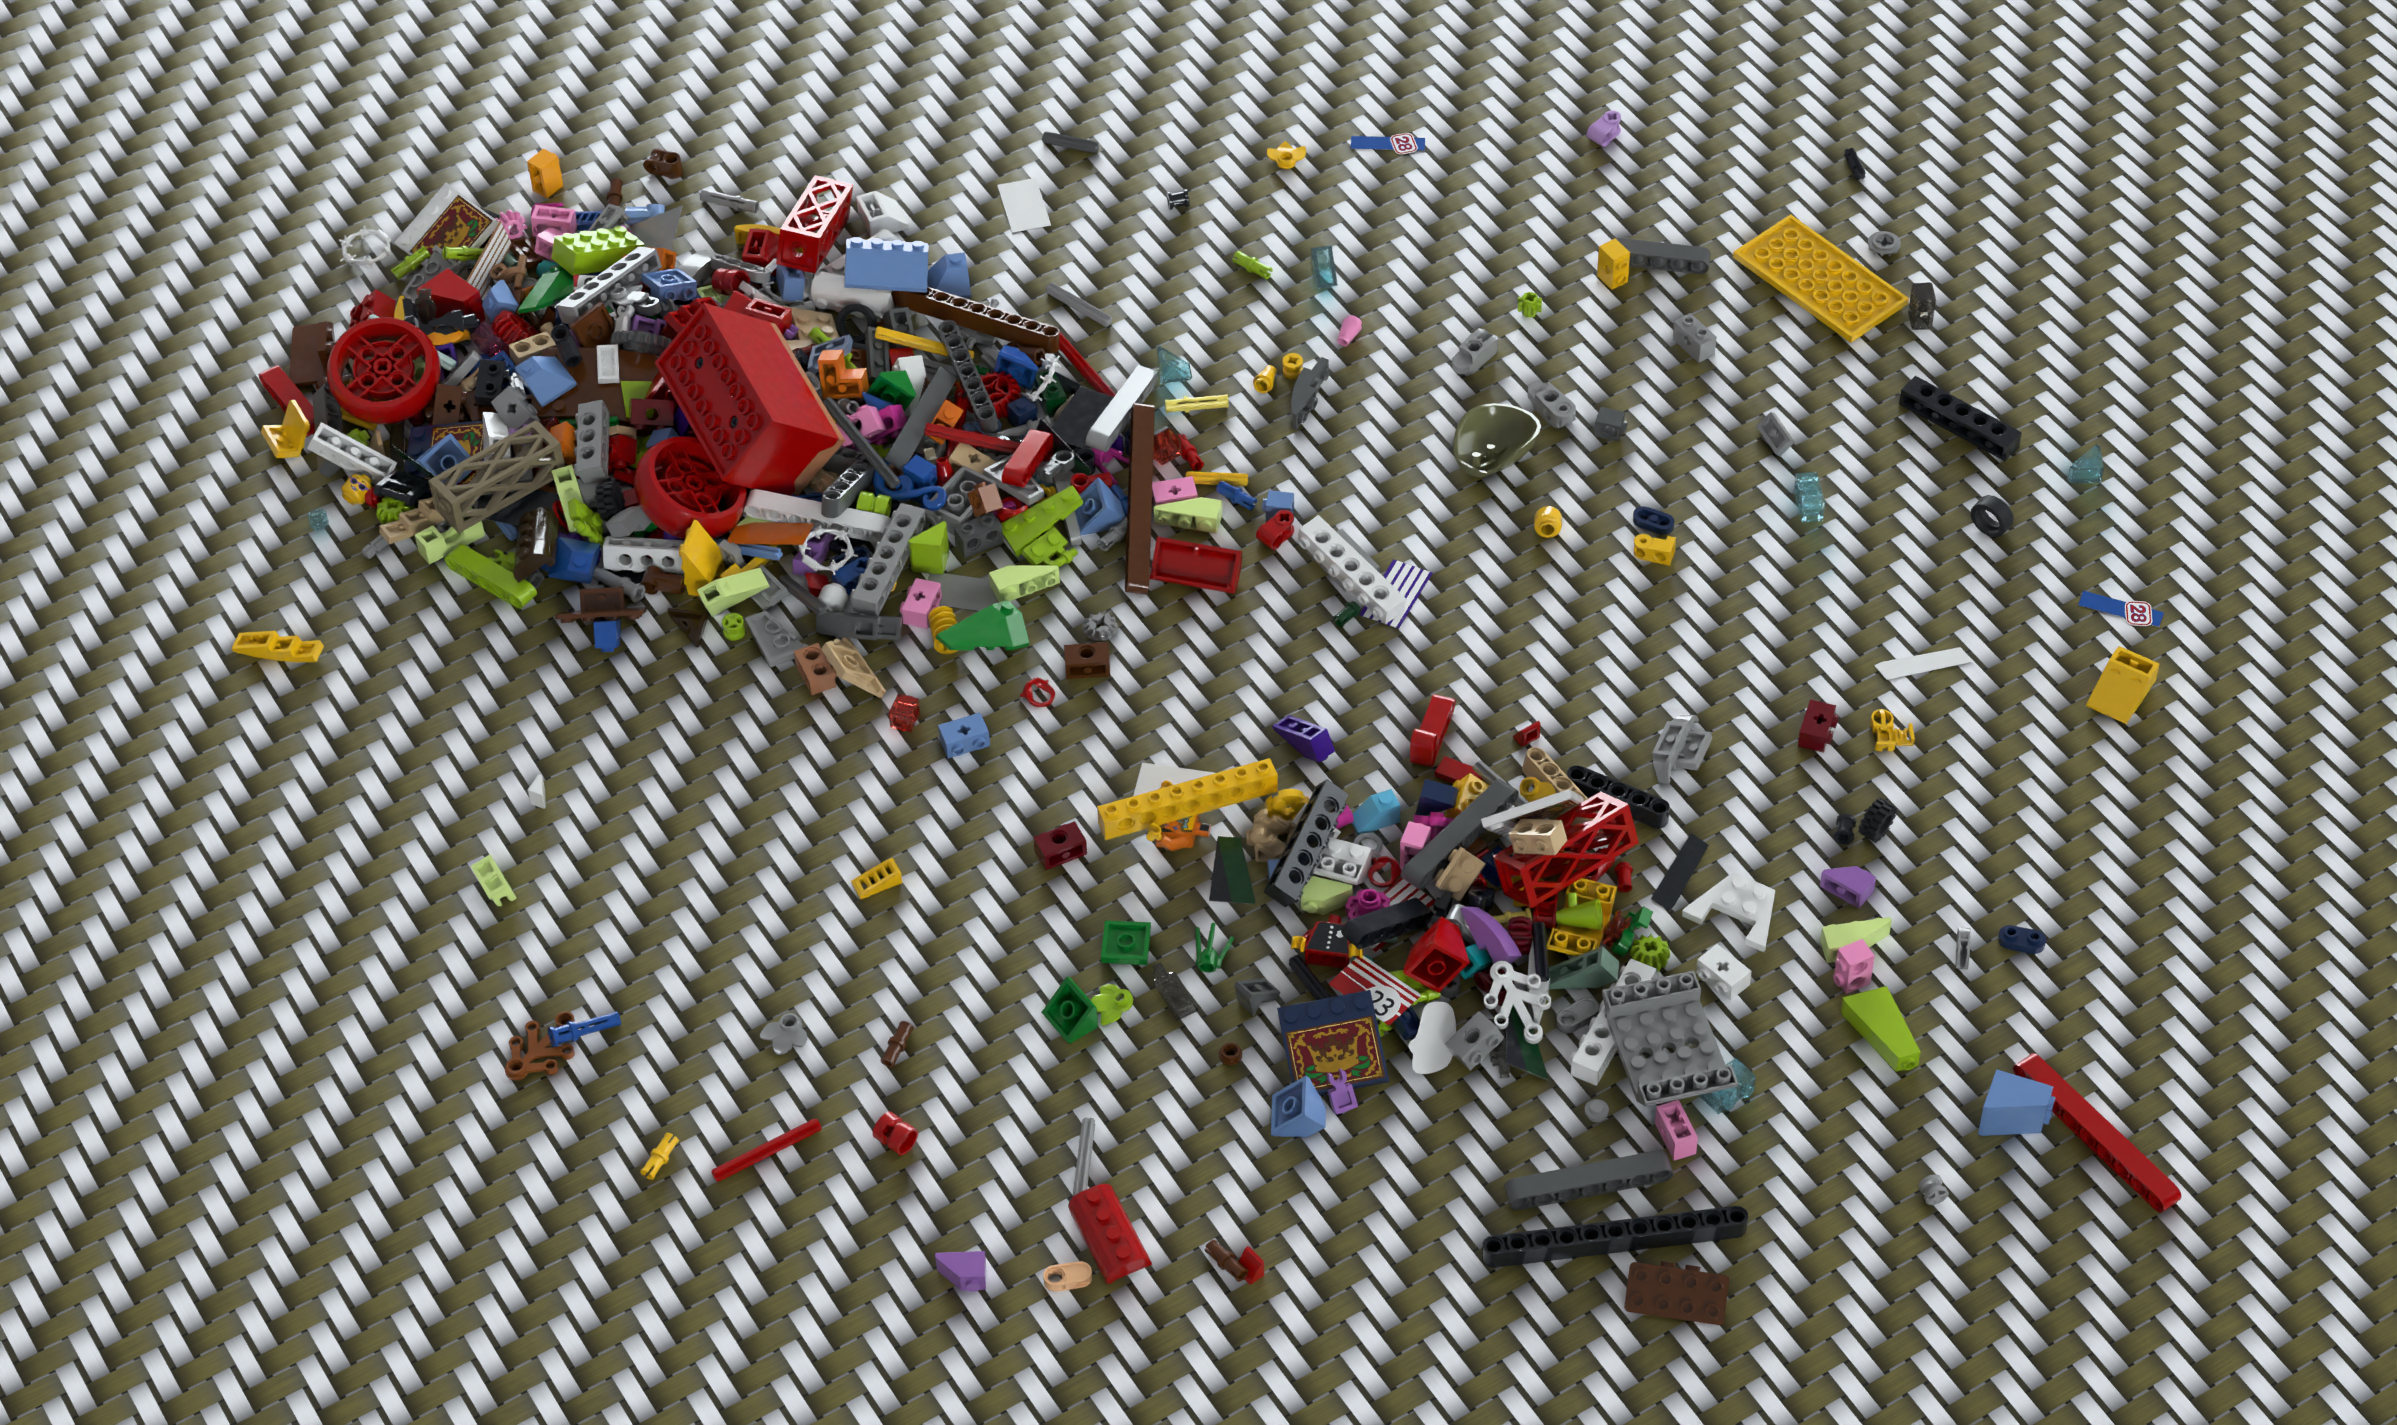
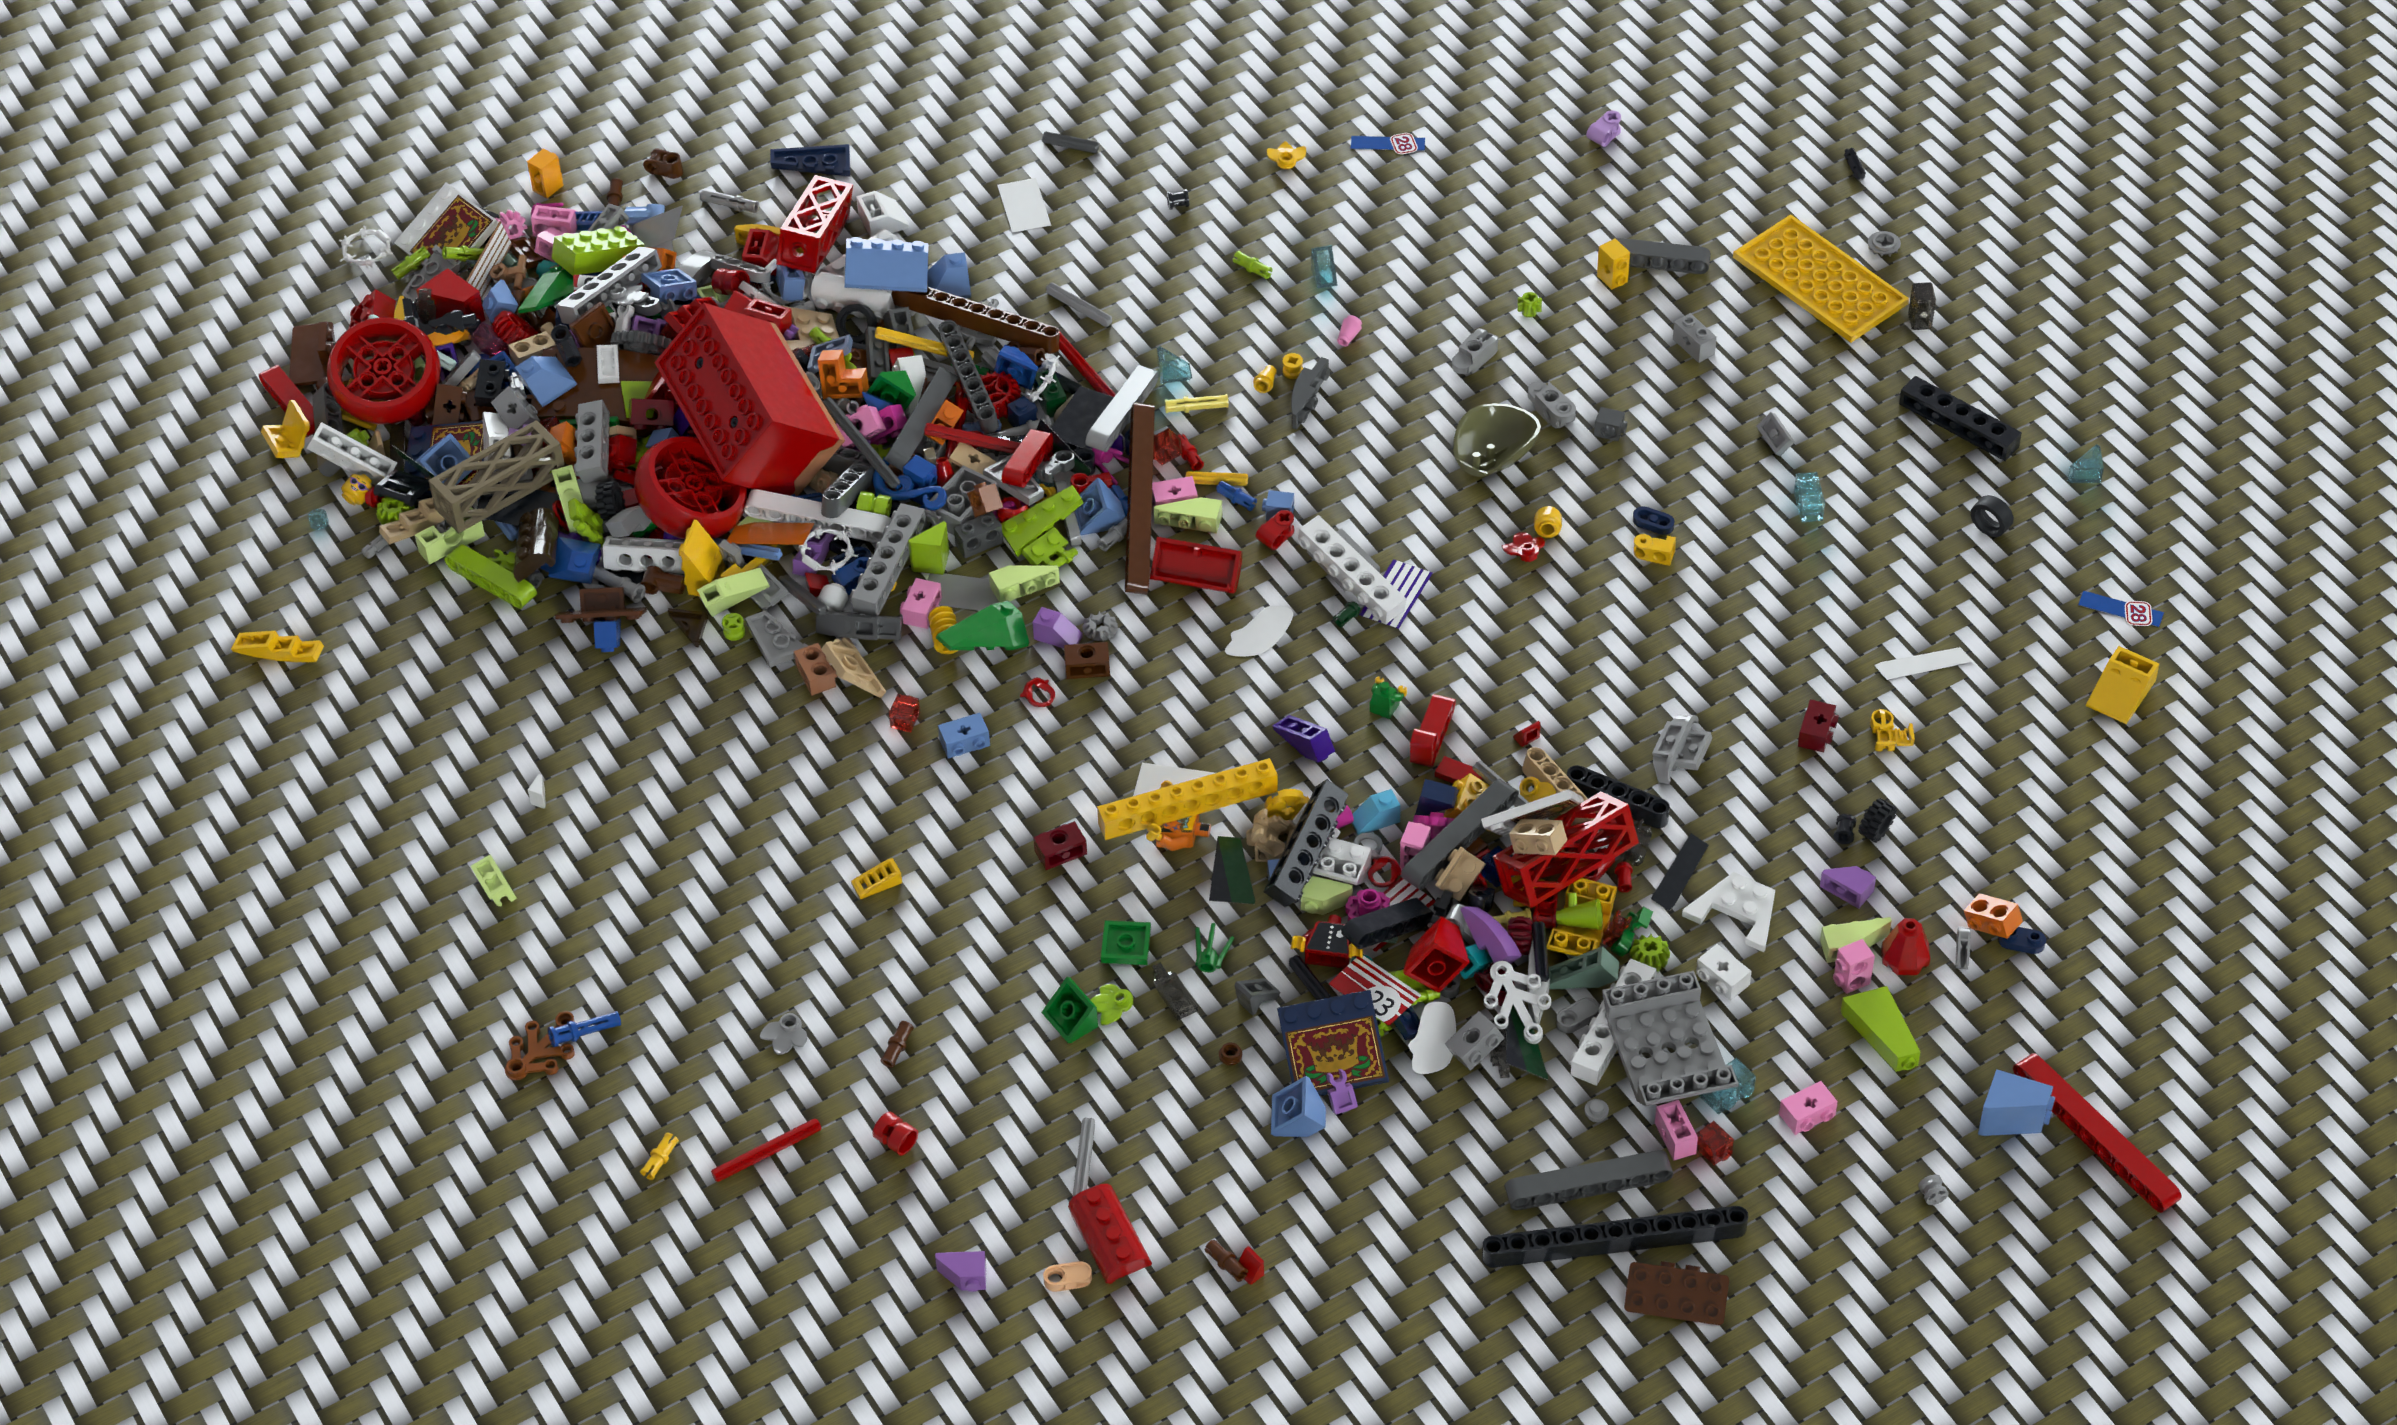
none -> dark blue wing [770,144,851,177]
none -> medium lavender slope [1033,607,1083,648]
none -> white sticker [1225,606,1293,657]
none -> green piece [1370,676,1407,719]
none -> red plate [1502,532,1545,562]
none -> clear smoke hinge [1621,818,1652,866]
none -> clear red brick [1696,1121,1734,1165]
none -> bright pink brick [1779,1081,1838,1135]
none -> red cone [1881,918,1930,975]
none -> orange brick [1964,893,2023,939]

